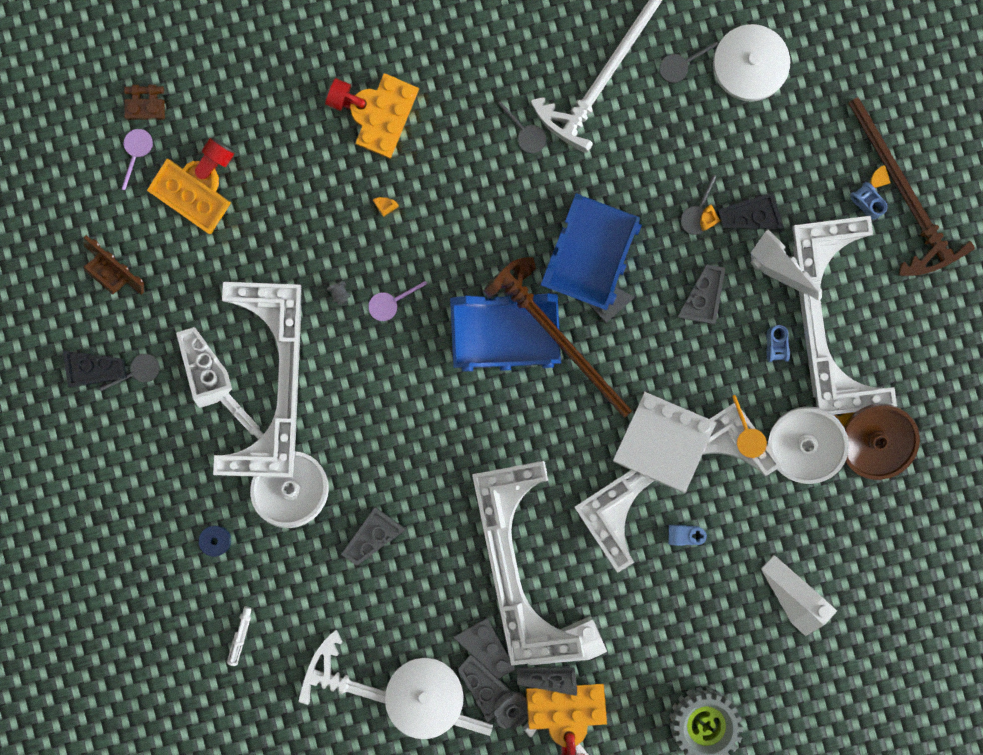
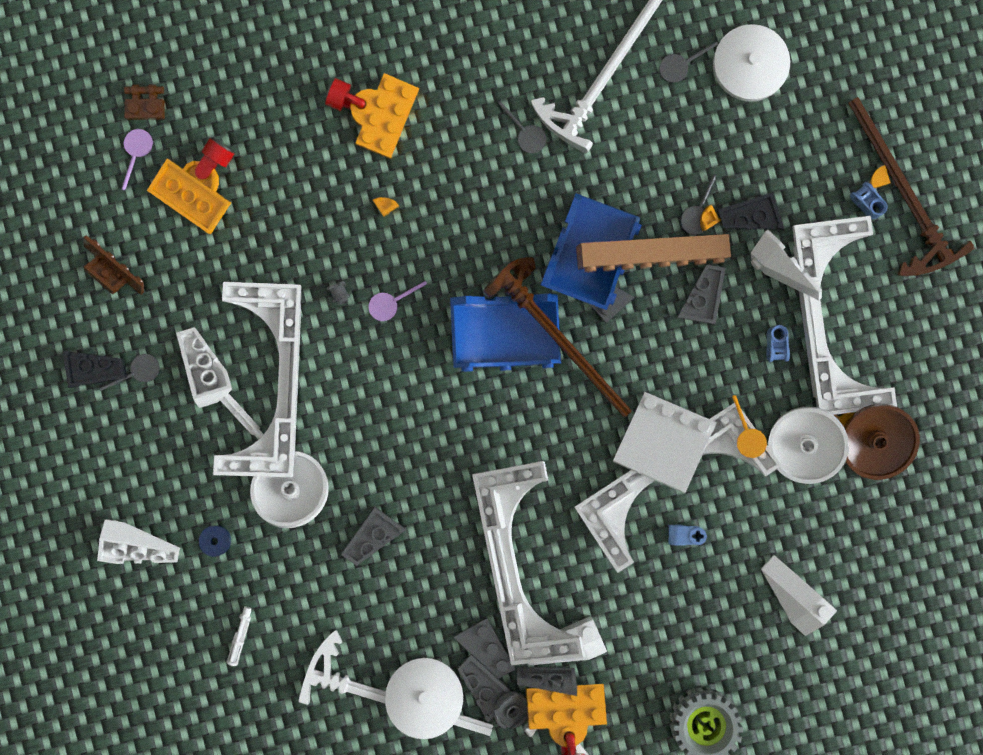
none -> white wedge [97,519,180,564]
none -> medium nougat brick [576,234,731,272]

